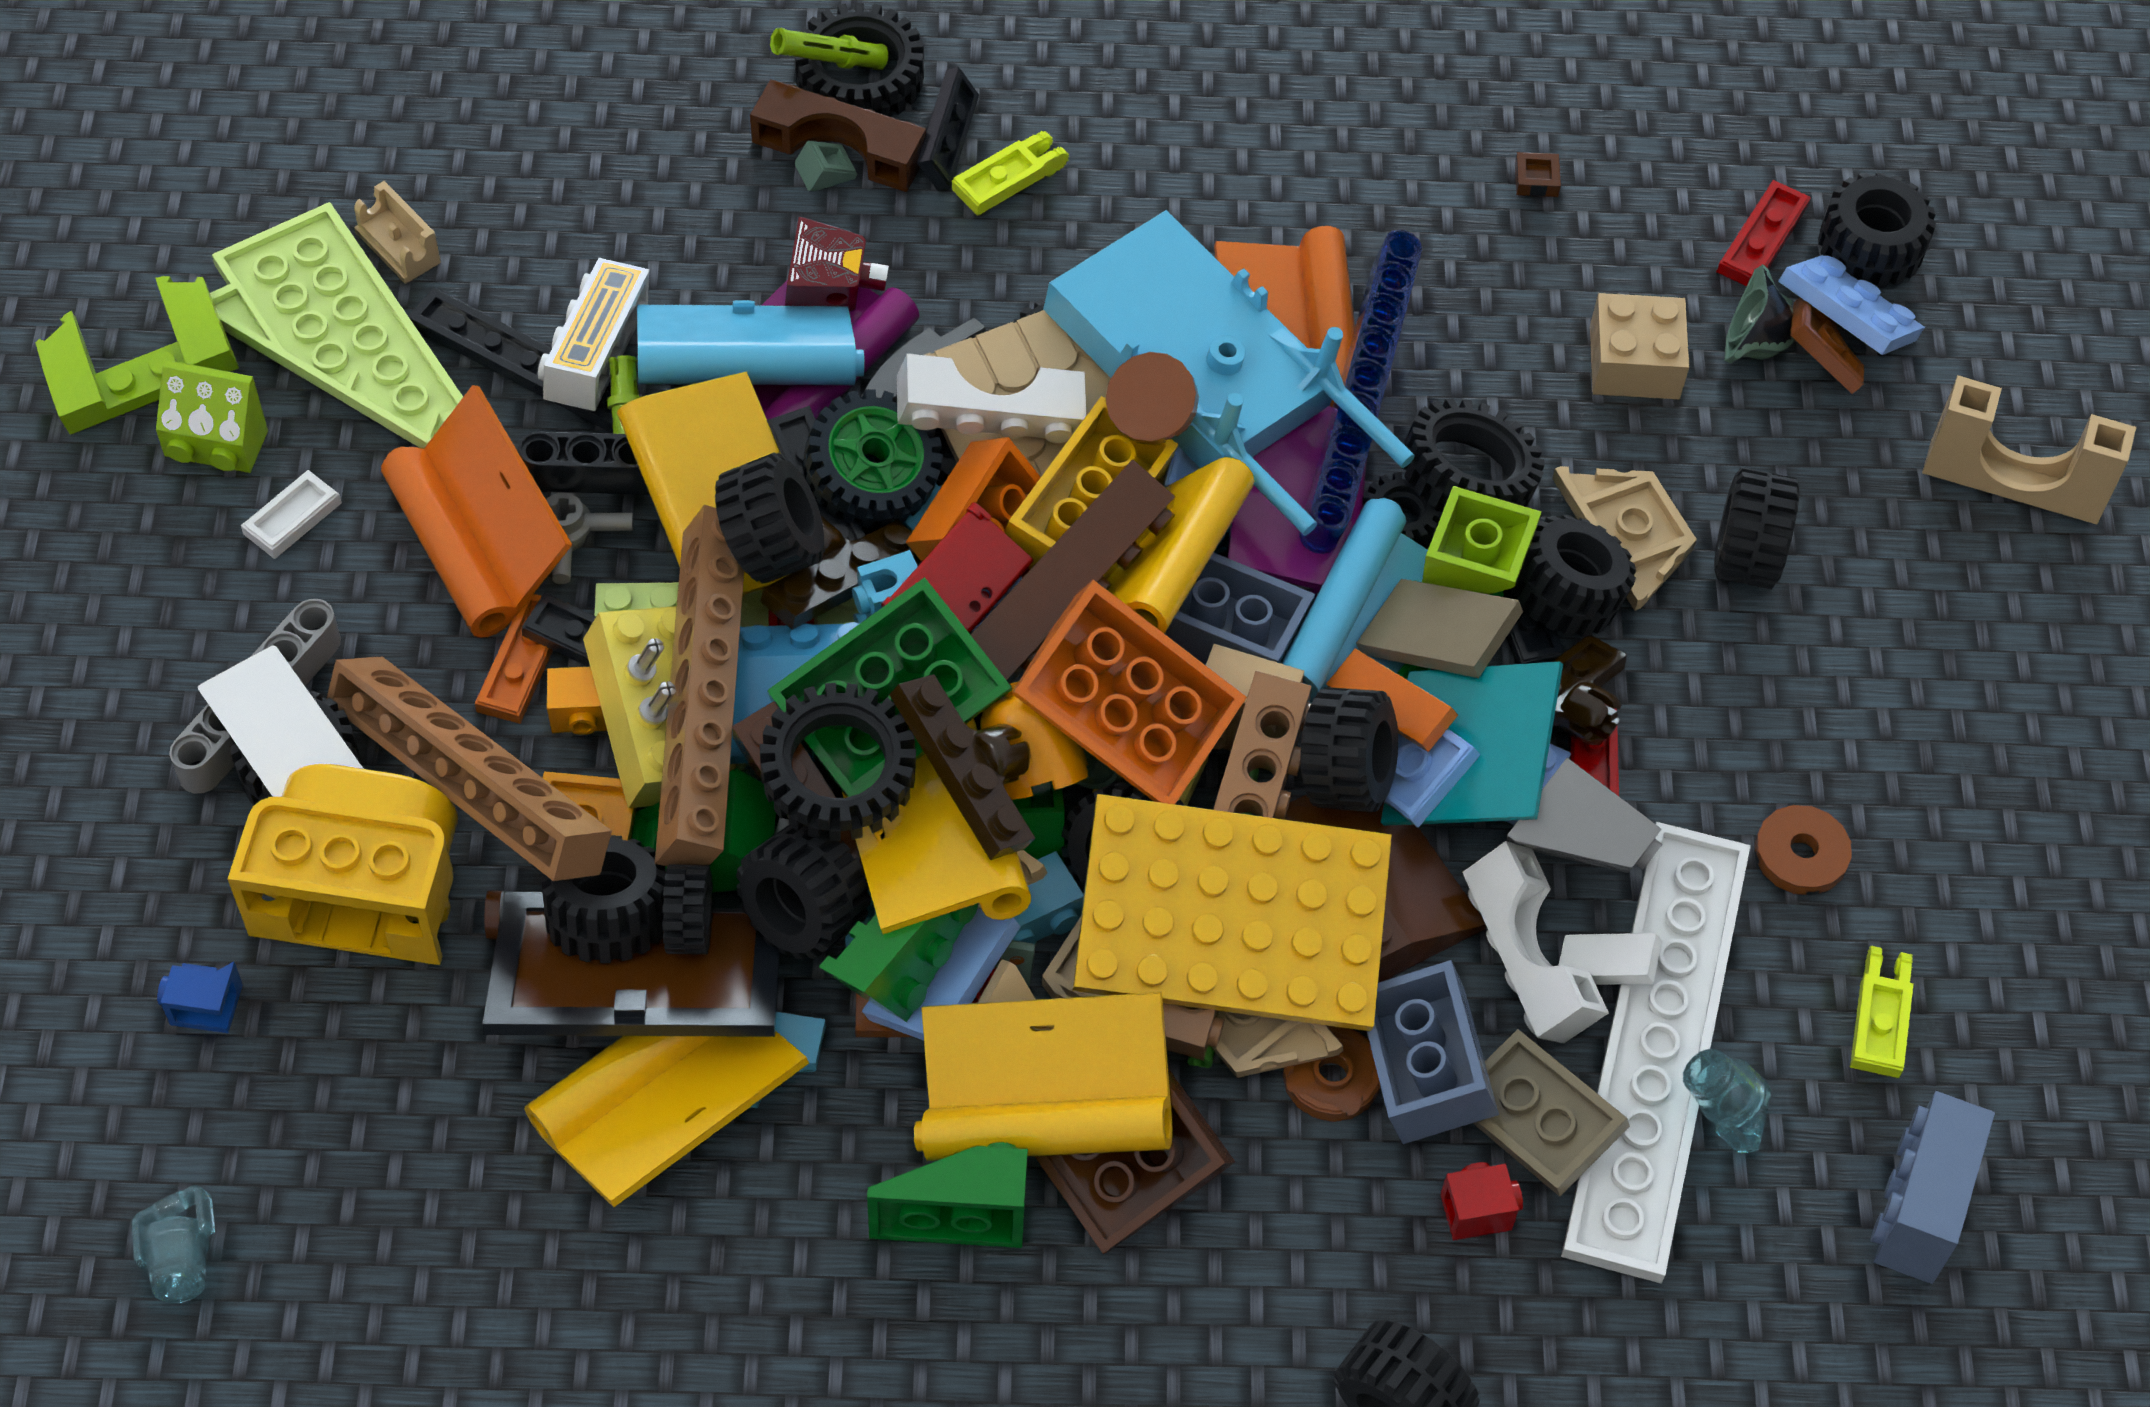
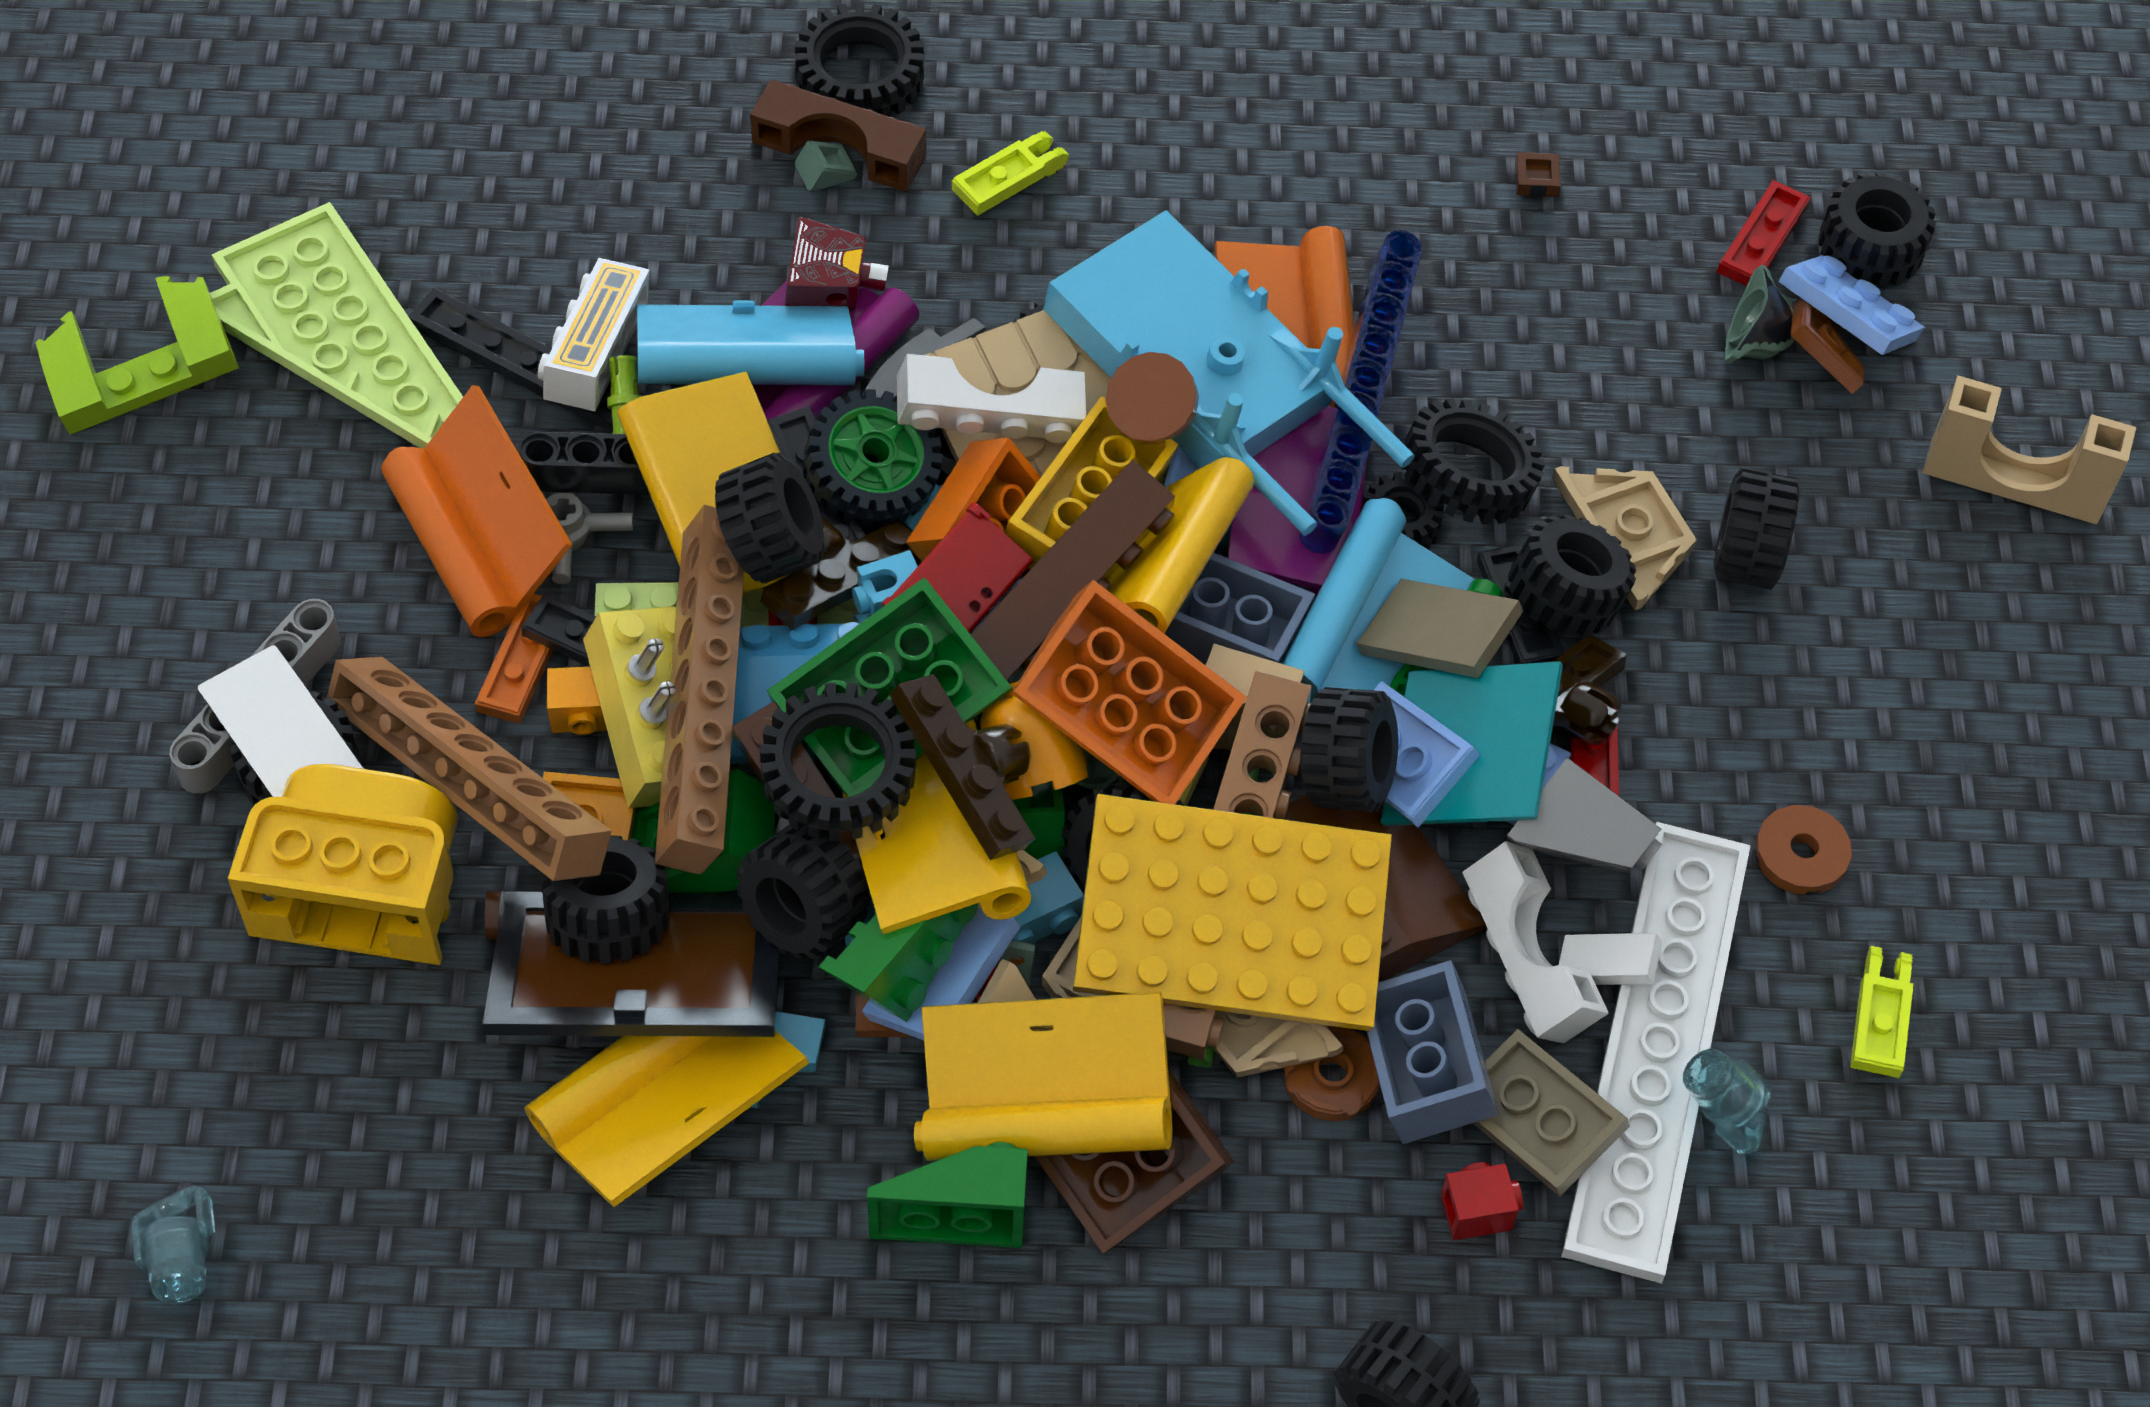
lime slope [156,360,268,473] -> none
blue window [157,961,243,1033] -> none
white tile [241,470,342,559] -> none
tan hinge [354,181,441,284] -> none
black tyre [662,864,713,955] -> none
lime pin [770,28,888,70] -> none
black tile [917,67,979,191] -> none
orange tile [1326,648,1458,752] -> none
lime slope [1422,486,1542,594] -> none
tan brick [1590,293,1689,399] -> none
sand blue brick [1870,1091,1995,1284] -> none

